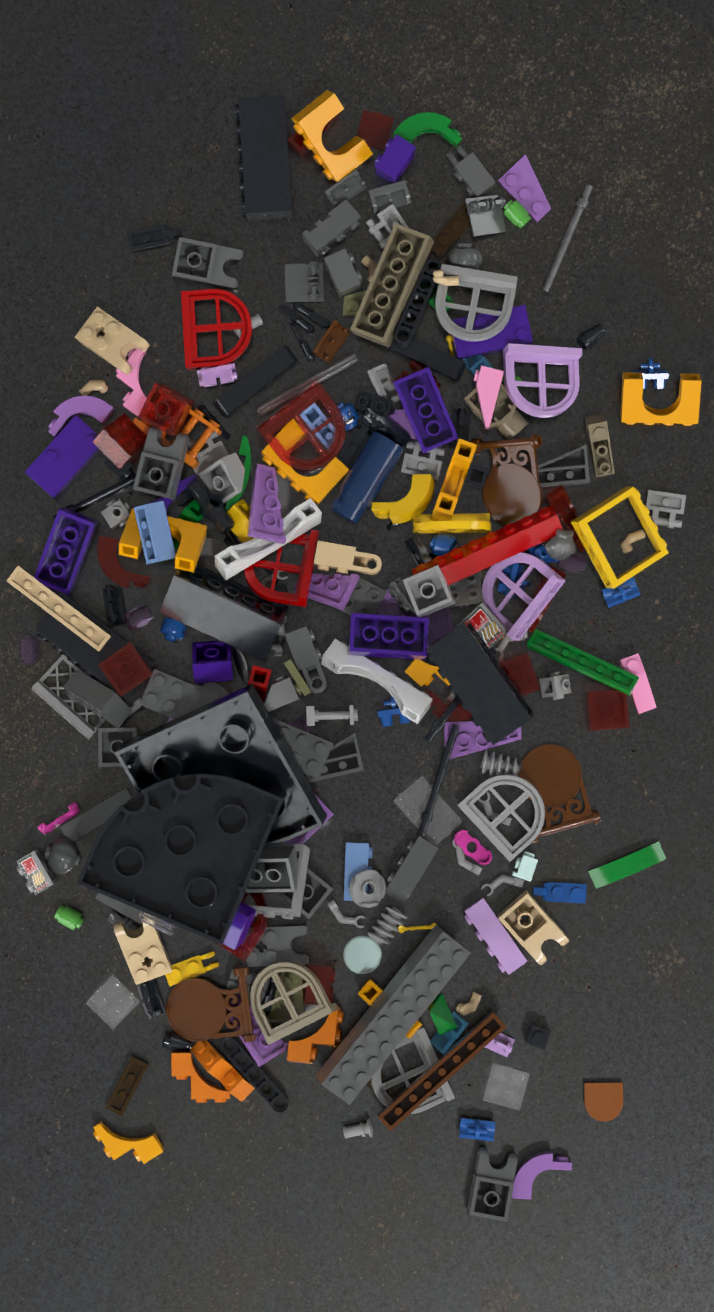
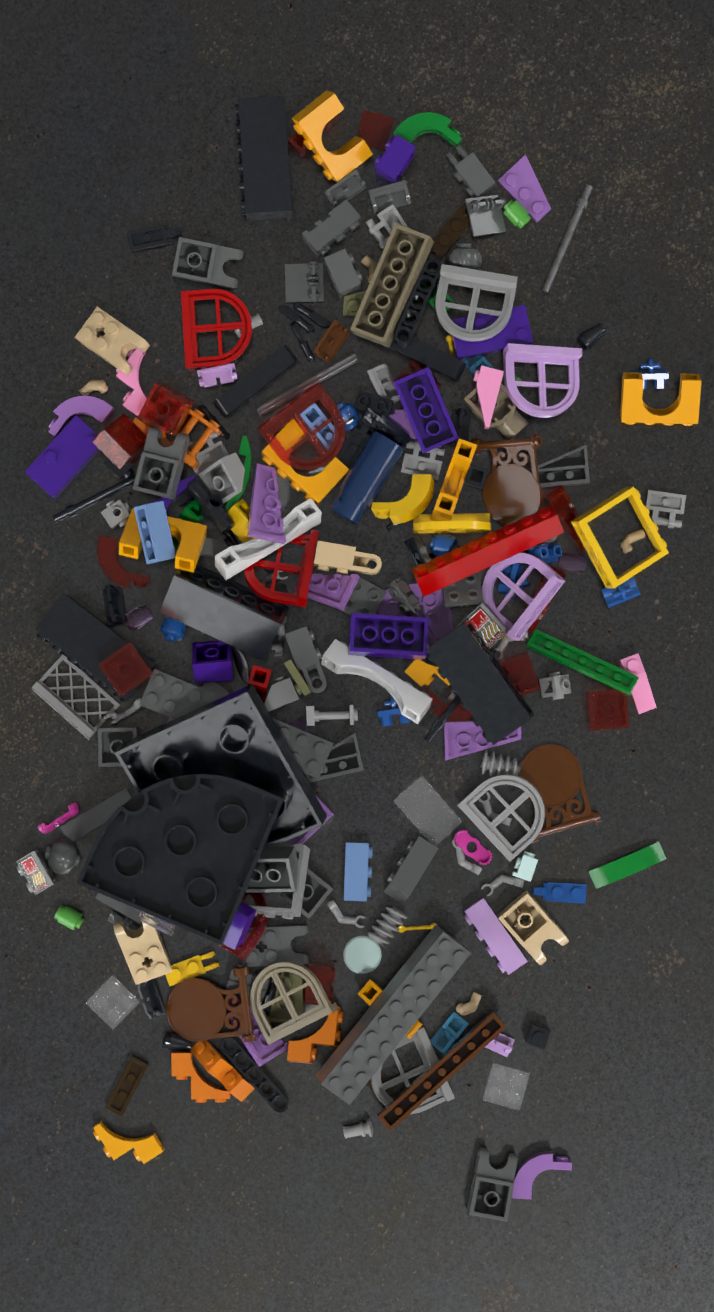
tan plate [7,566,111,652] -> none
clear purple brick [19,636,39,664] -> none
dark purple brick [34,507,98,595] -> none
dark grey wedge [63,669,132,729] -> none
light grey tile [349,869,386,908] -> none
light grey slope [403,565,456,618] -> none
black bar [418,724,460,836] -> none
green slope [428,993,457,1036] -> none
tan arm [433,270,459,286] -> none
blue hips [459,1118,496,1141] -> none
dark grey animal [545,529,577,560] -> none
dark tan slope [584,413,615,477] -> none
dark orange tile [584,1082,623,1122] -> none

